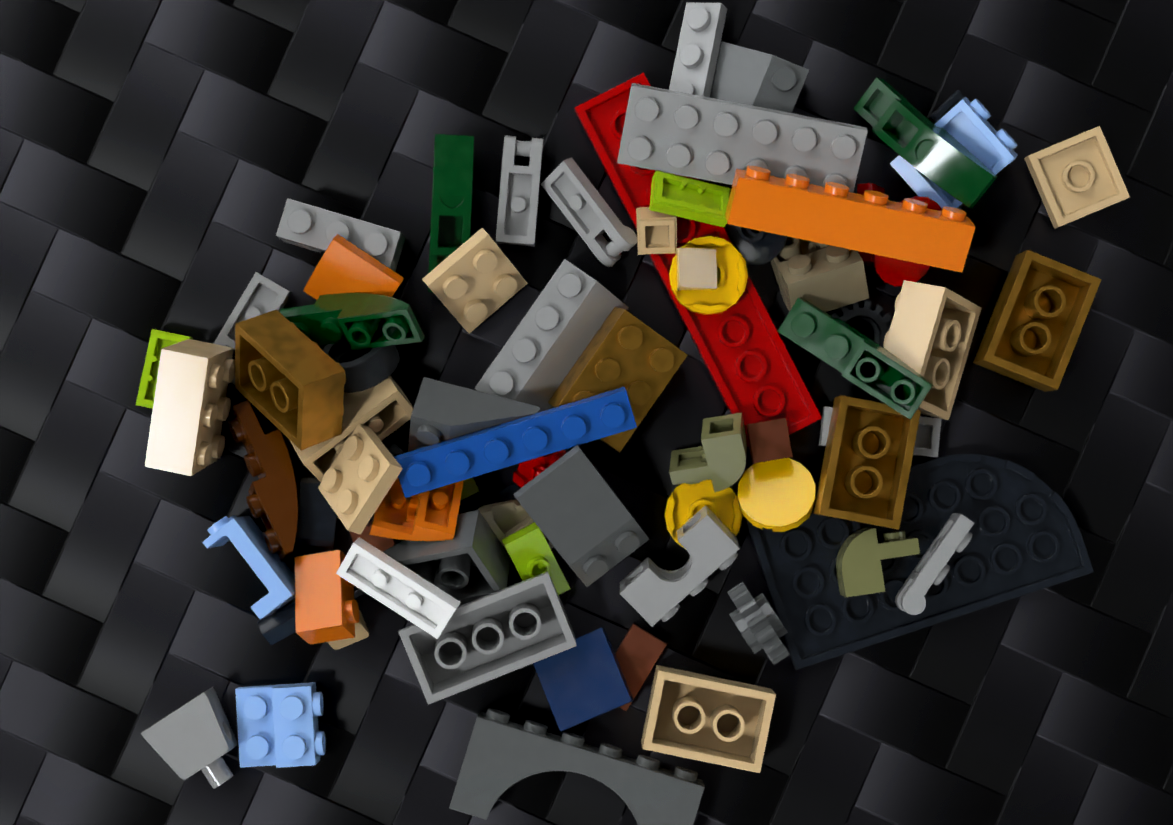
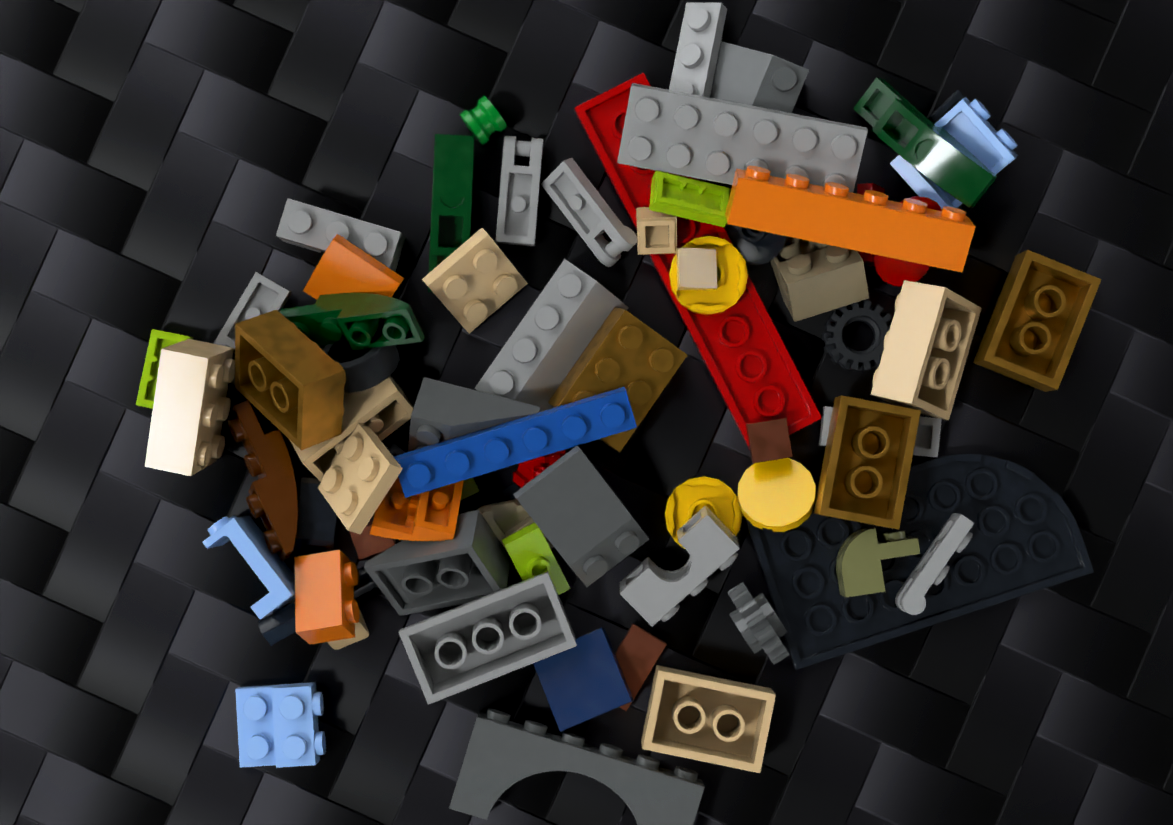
light grey torso [141,687,237,789] -> none
white plate [336,537,461,639] -> none
olive brick [669,413,747,492] -> none
dark green slope [777,297,933,420] -> none
tan plate [1024,126,1130,229] -> none
none -> green wheel [459,96,507,146]

